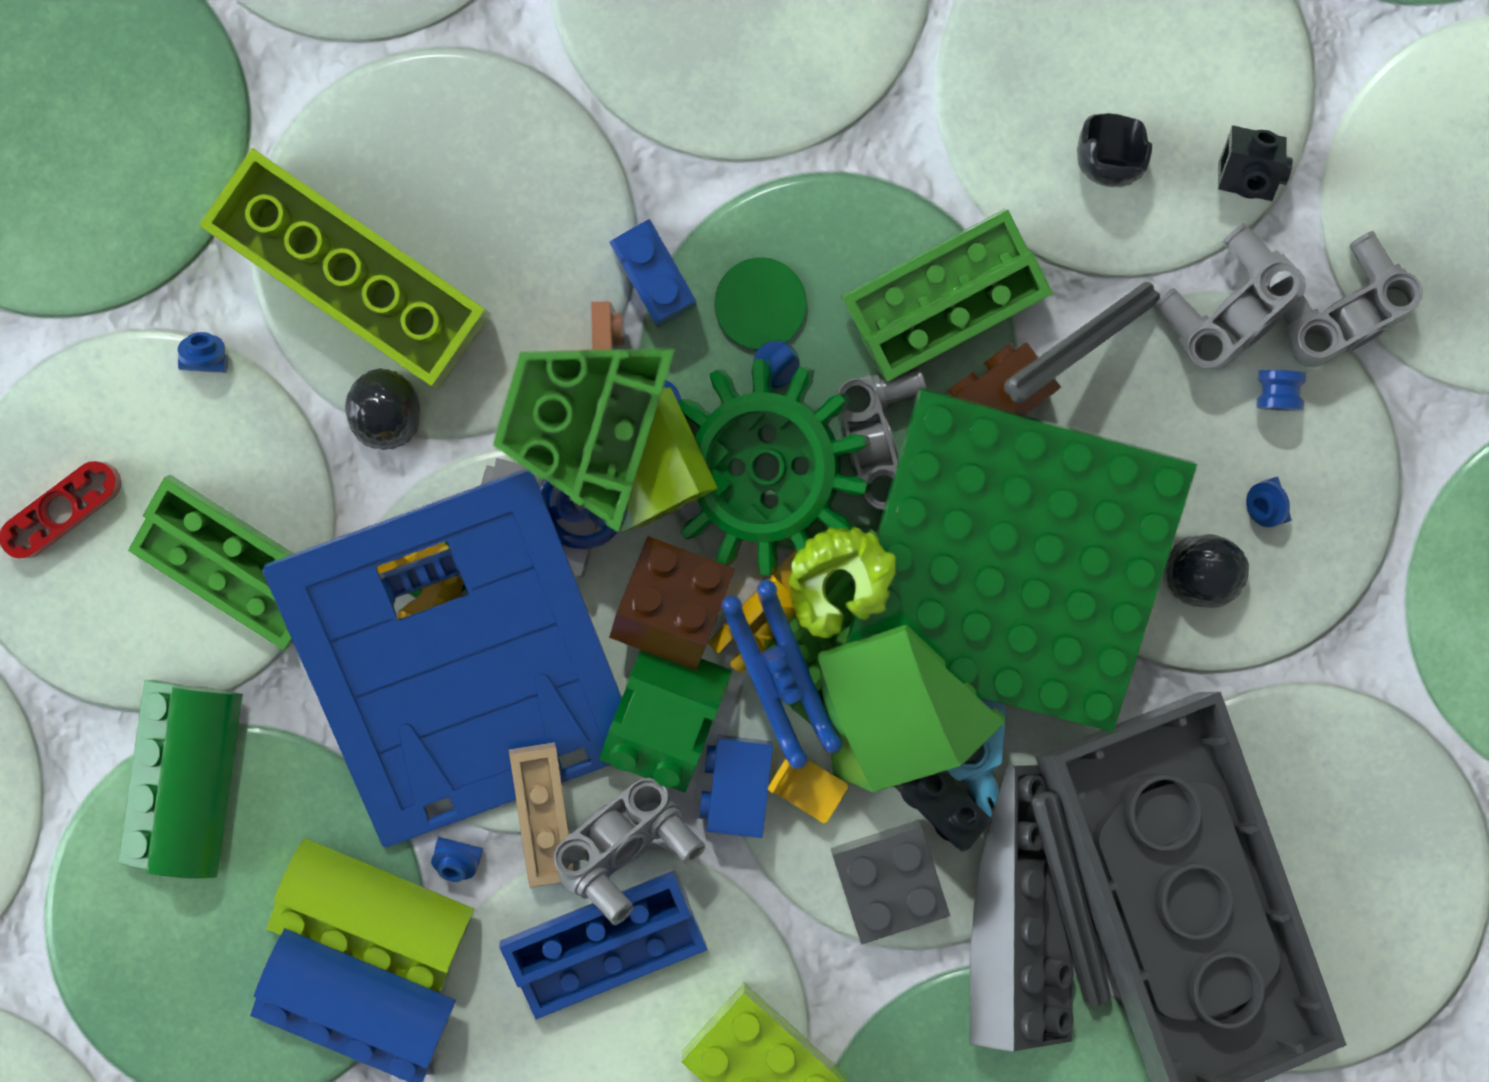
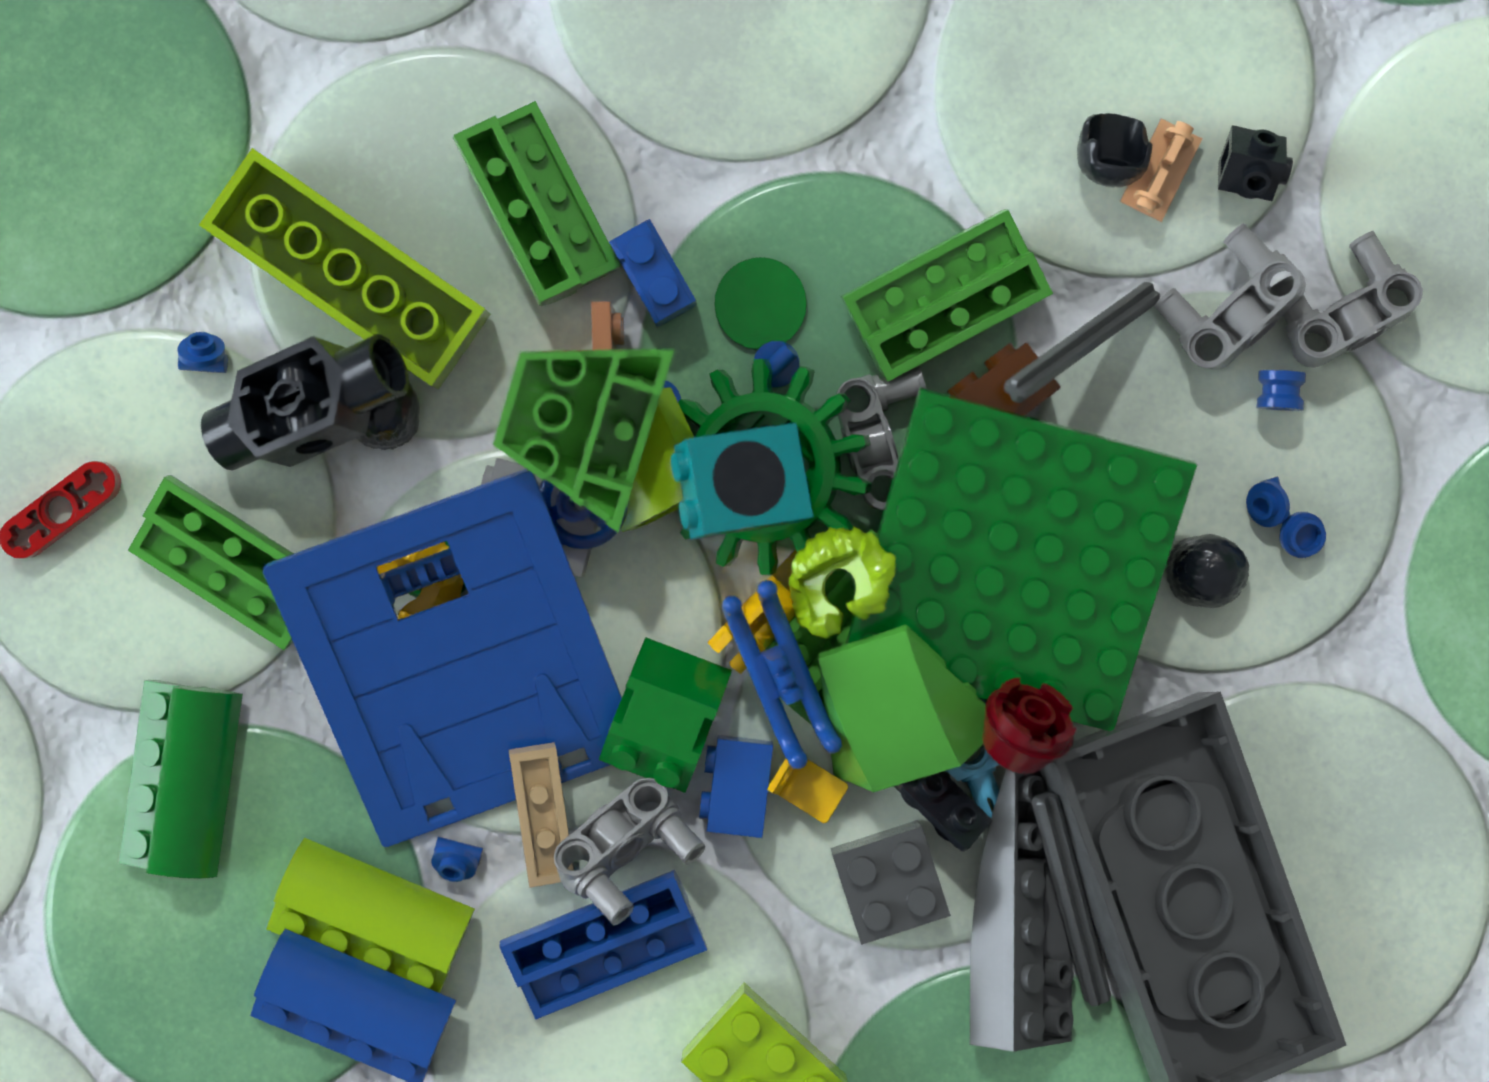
reddish brown brick [609,536,735,671] -> none
none -> black brick [201,334,409,470]
none -> bright green brick [453,101,621,306]
none -> teal brick [671,423,813,540]
none -> dark red cone [982,678,1077,774]
none -> light nougat hinge [1120,118,1202,222]
none -> blue plate [1279,511,1326,558]

